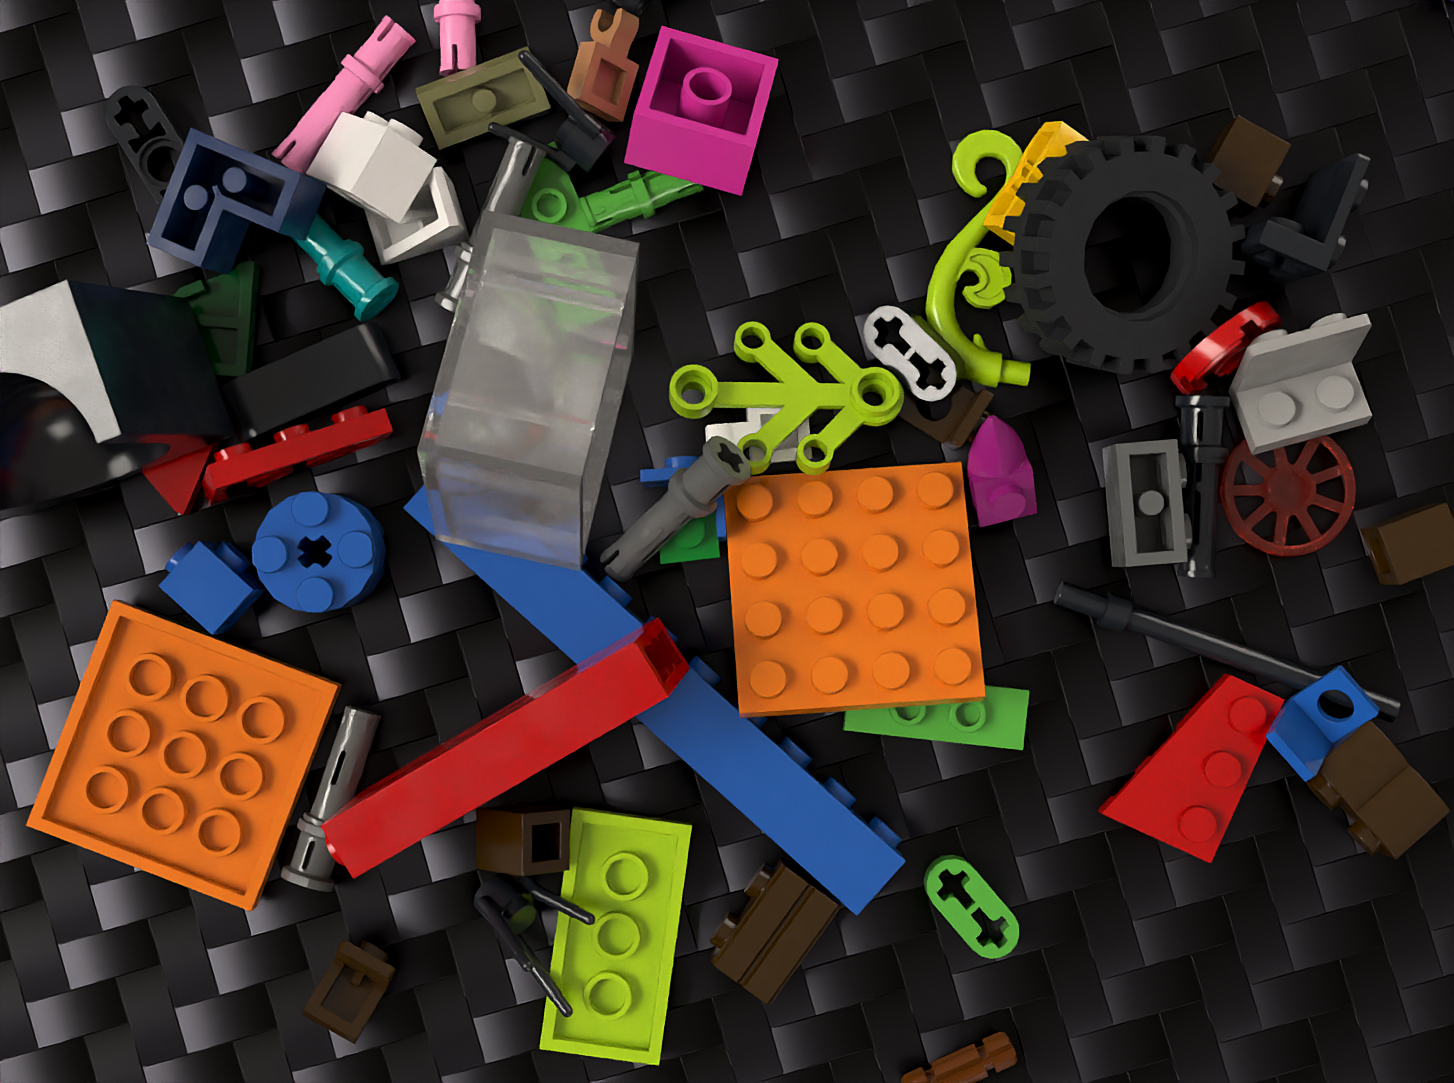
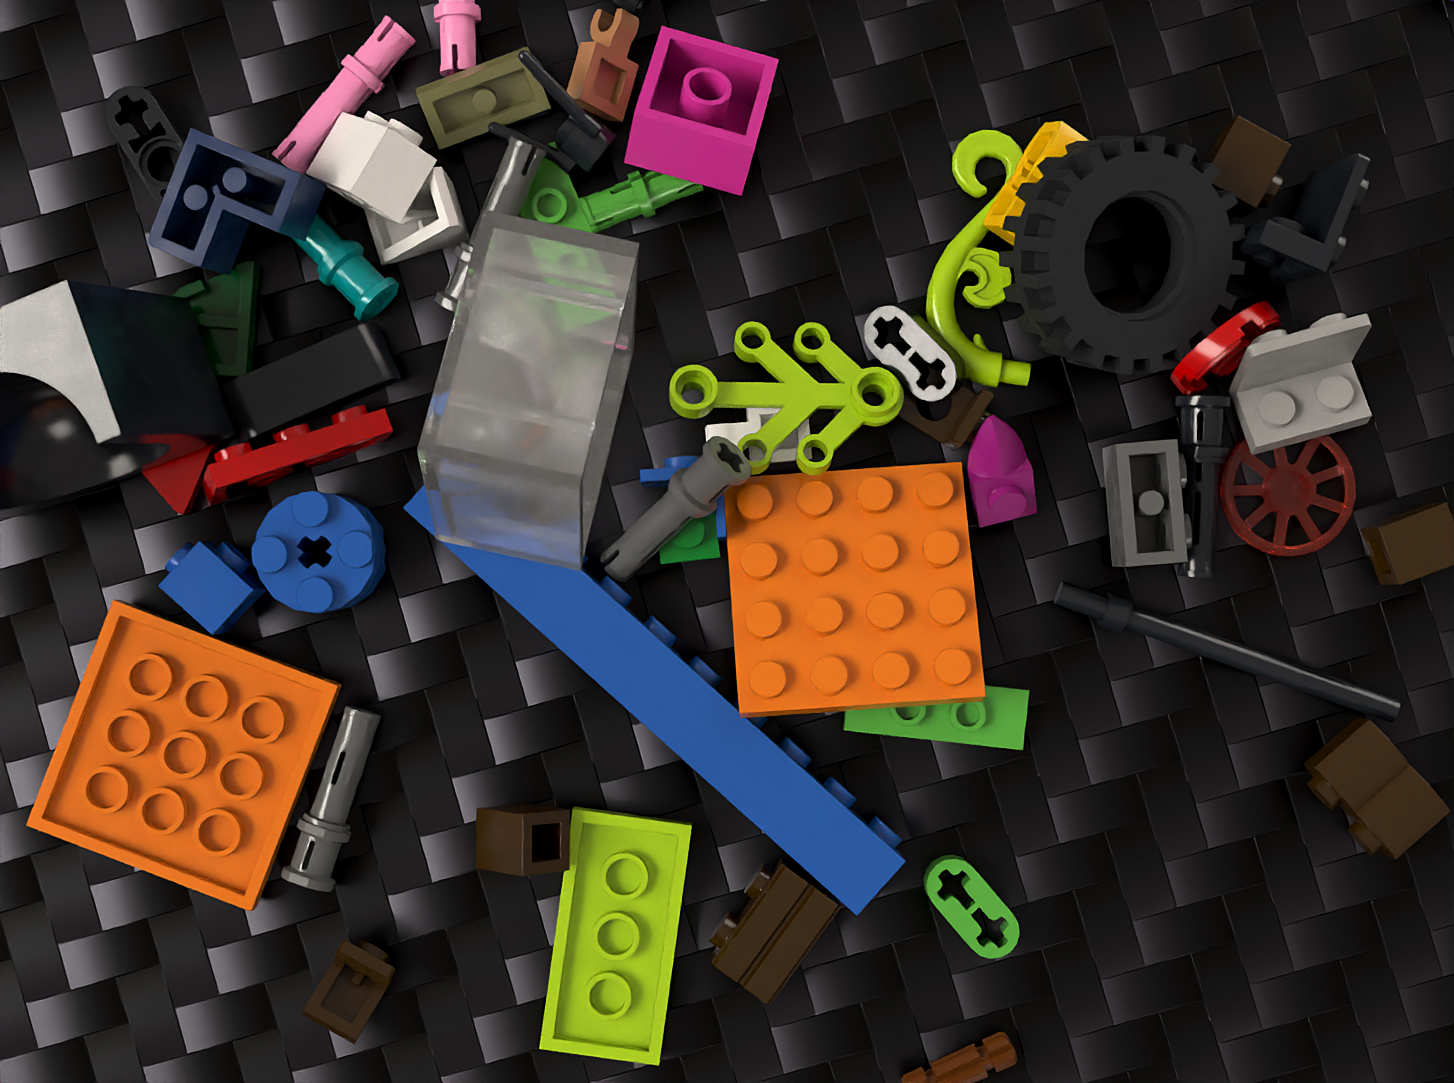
red brick [320,617,690,879] -> none
black plant [474,873,595,1018] -> none
red wing [1097,674,1285,863] -> none
blue bracket [1266,665,1380,782] -> none

